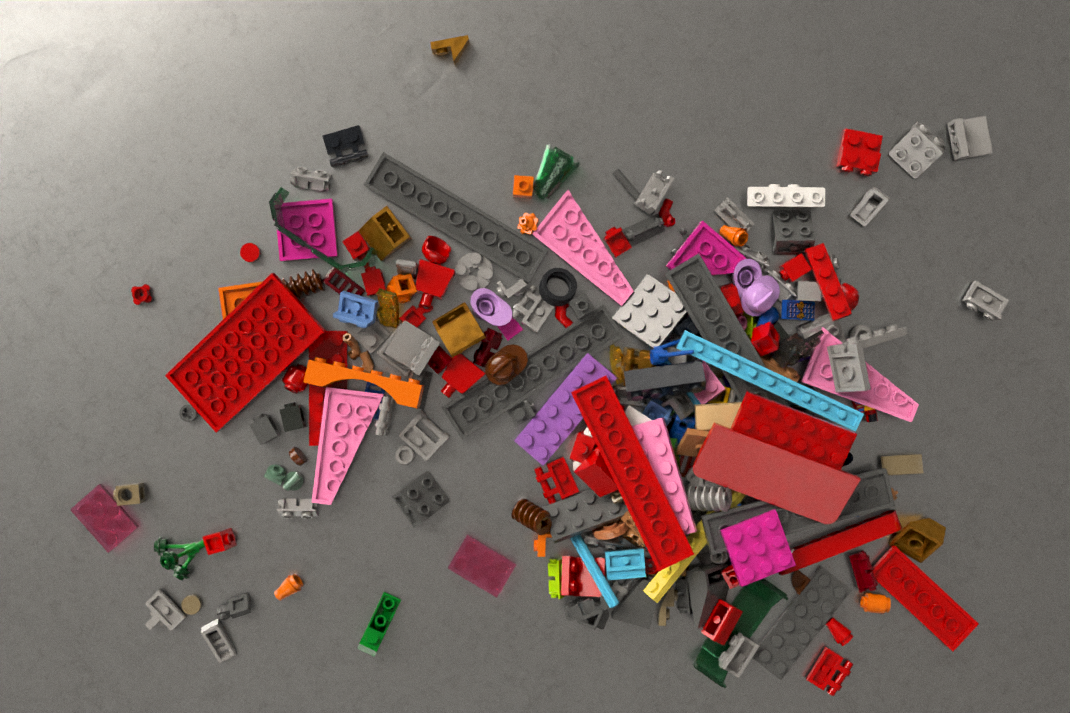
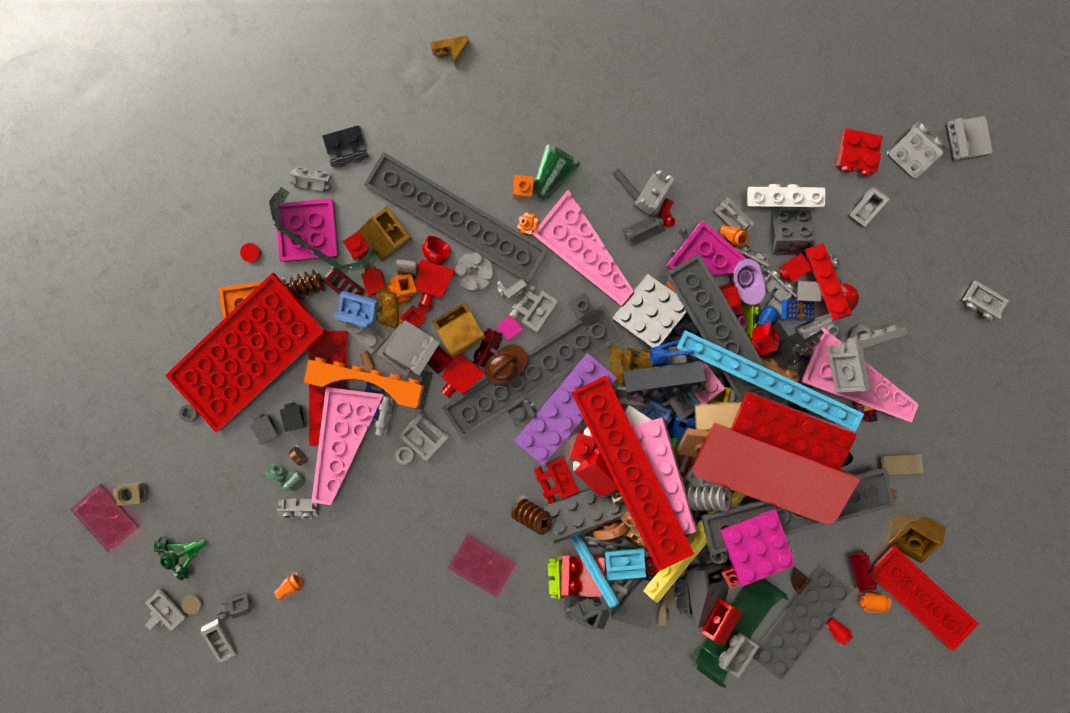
red plate [131,284,152,305] -> none
red bracket [202,528,237,555] -> none
red head [282,364,308,394] -> none
medium nougat arm [343,333,361,360] -> none
green slope [357,592,401,657] -> none
dark grey bracket [392,471,449,527] -> none
lavender piece [470,288,512,326] -> none
orange bracket [534,531,552,557] -> none
black tyre [539,268,577,306] -> none
red arm [555,304,573,328] -> none
red bracket [603,226,632,258] -> none
lavender piece [741,275,780,316] -> none
red beam [778,510,902,575] -> none
red plate [806,647,854,697] -> none

